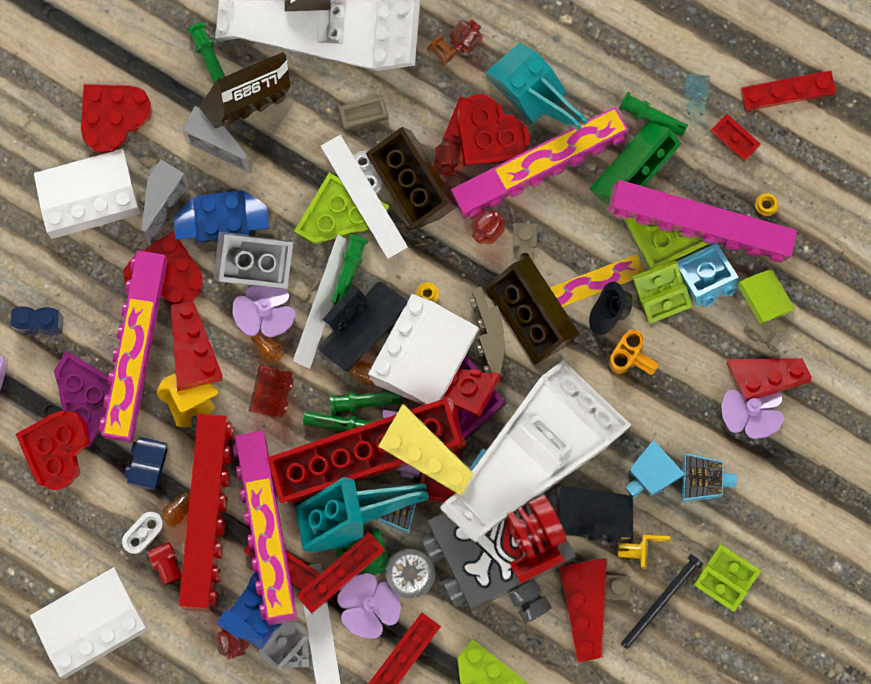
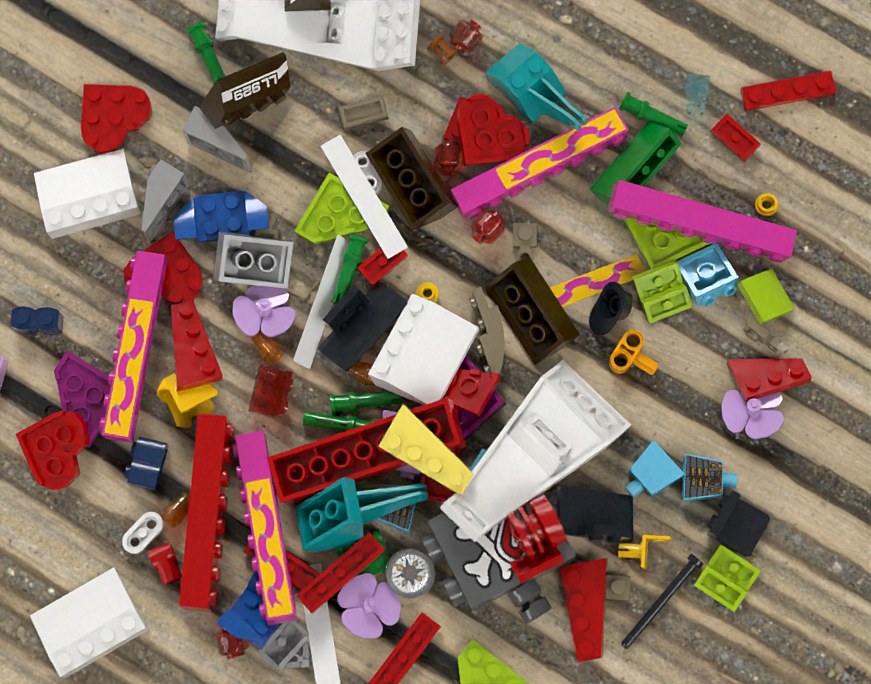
none -> red plate [357,248,408,287]
none -> black bracket [706,490,770,557]

